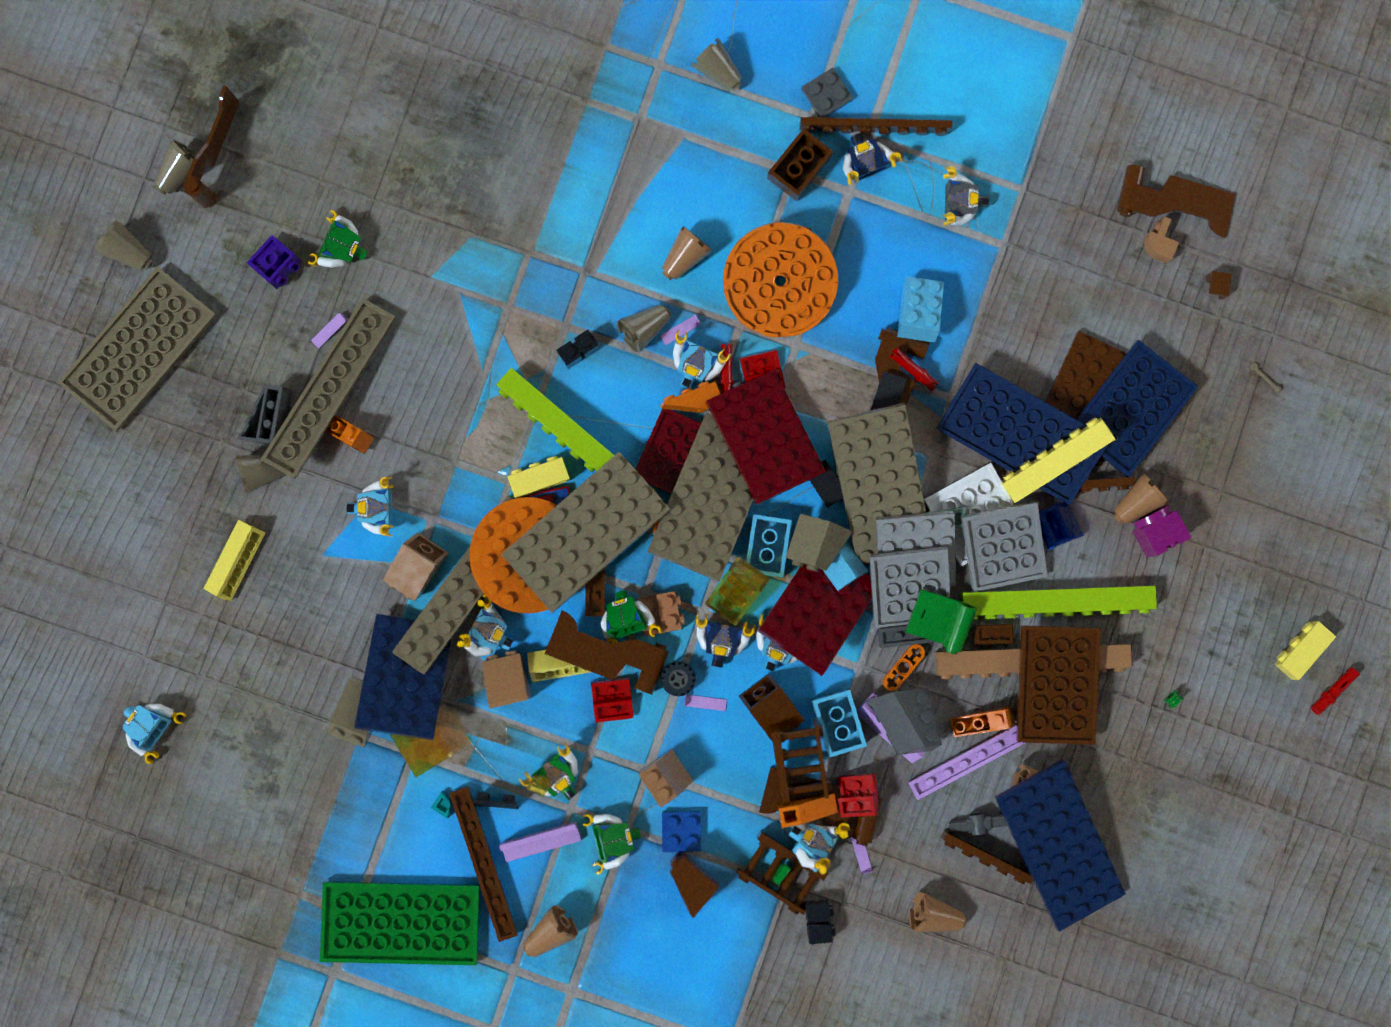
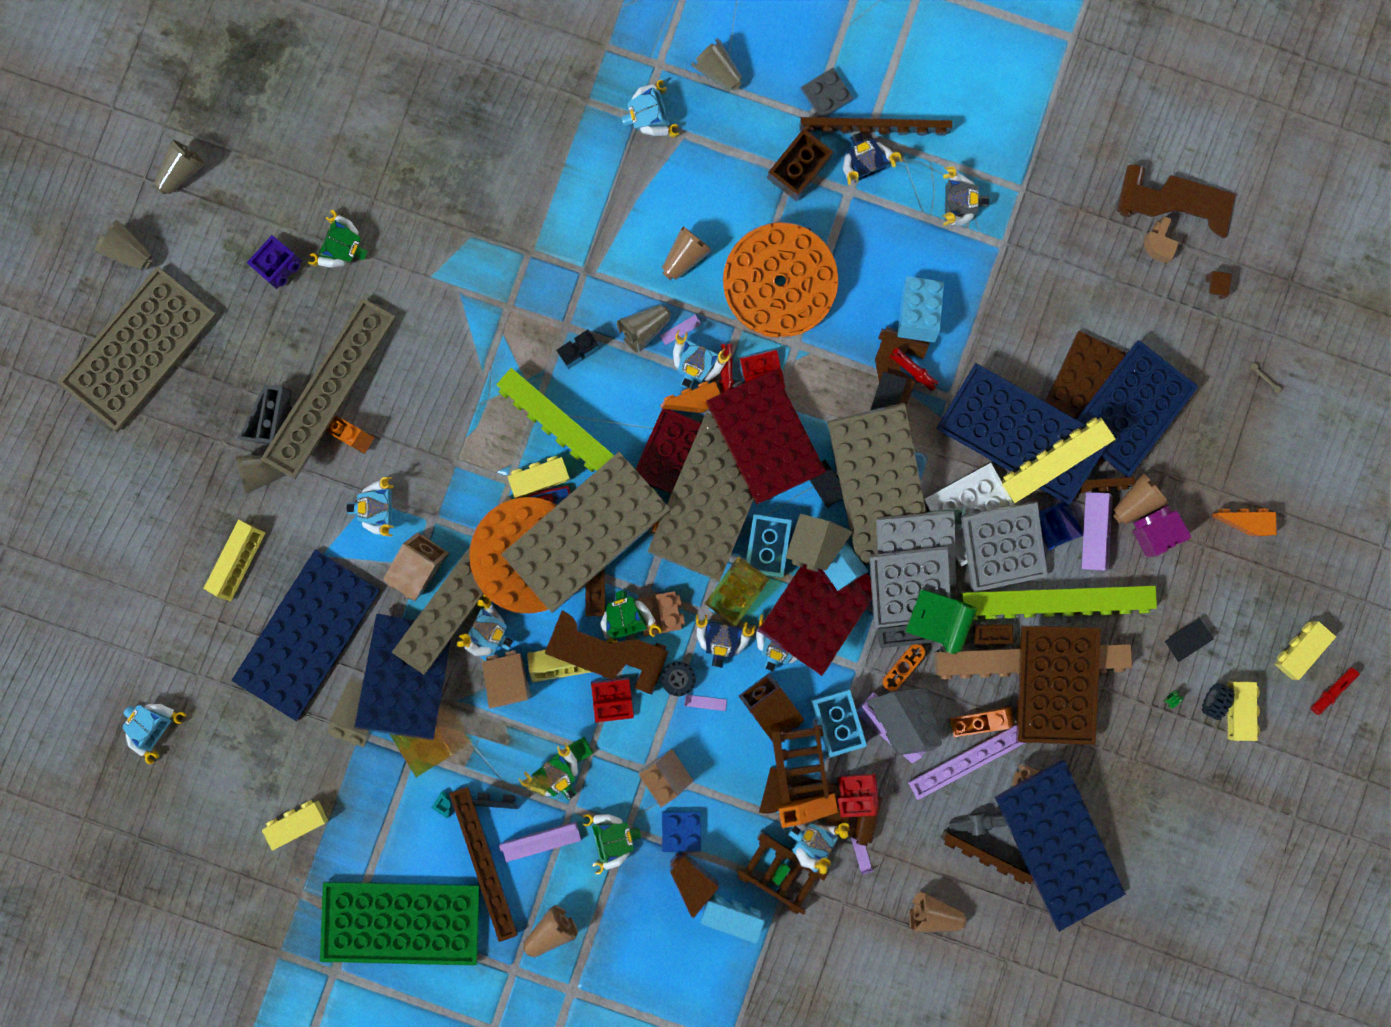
reddish brown door [183,85,240,208] -> none
lavender piece [311,312,348,349] -> none
black piece [805,899,836,945] -> none
none -> dark blue plate [231,549,381,721]
none -> light yellow brick [262,800,329,851]
none -> green tile [569,736,594,763]
none -> torso [622,80,679,138]
none -> medium azure brick [700,893,765,944]
none -> lavender brick [1082,493,1113,571]
none -> black piece [1165,618,1214,662]
none -> black wheel [1202,682,1235,720]
none -> orange slope [1212,509,1277,536]
none -> light yellow brick [1227,681,1260,741]

